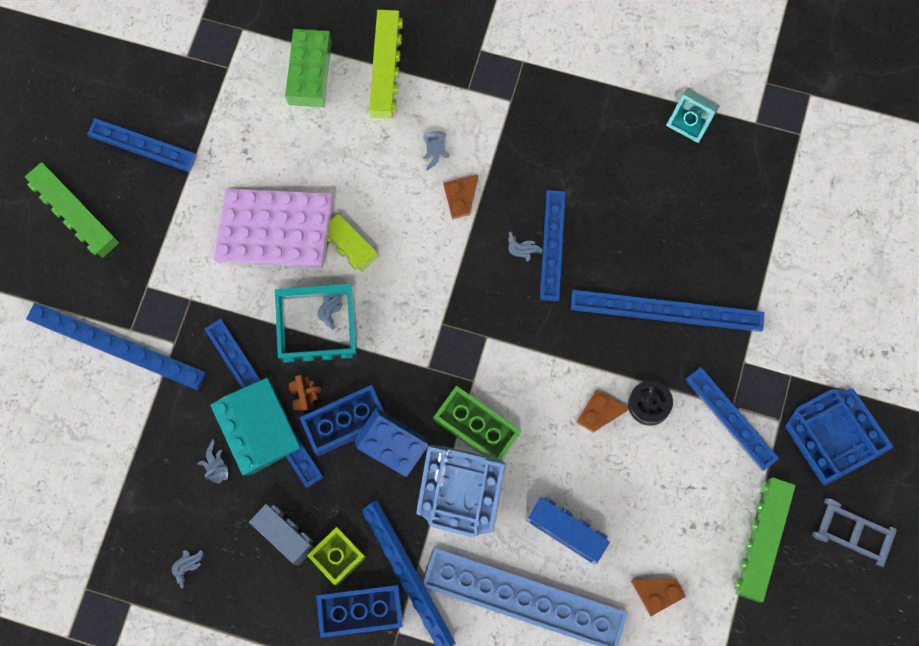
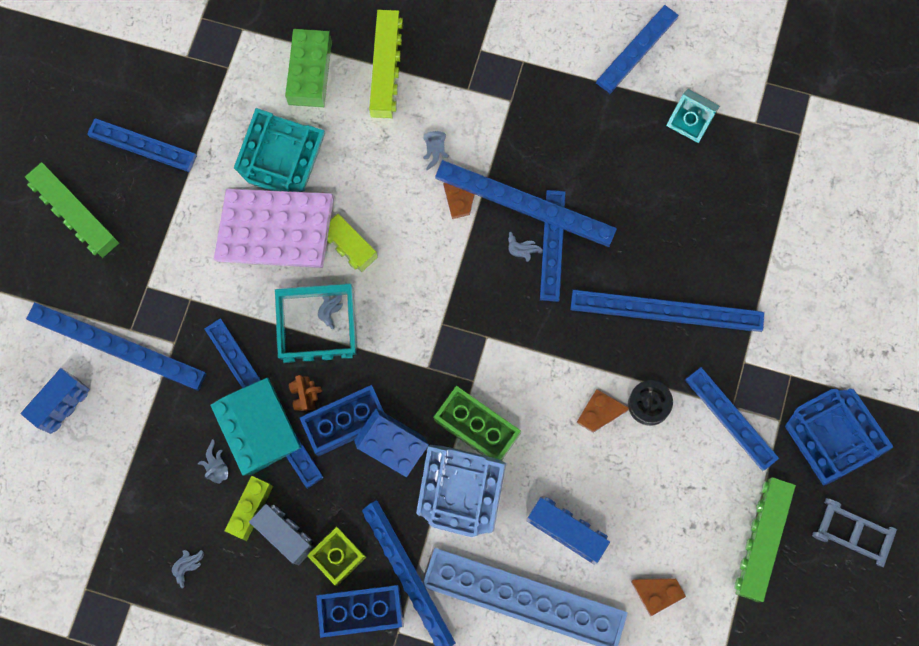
none -> blue brick [20,368,90,434]
none -> lime brick [225,476,273,541]
none -> teal wedge [234,108,326,192]
none -> blue plate [435,160,617,247]
none -> blue plate [596,5,679,94]

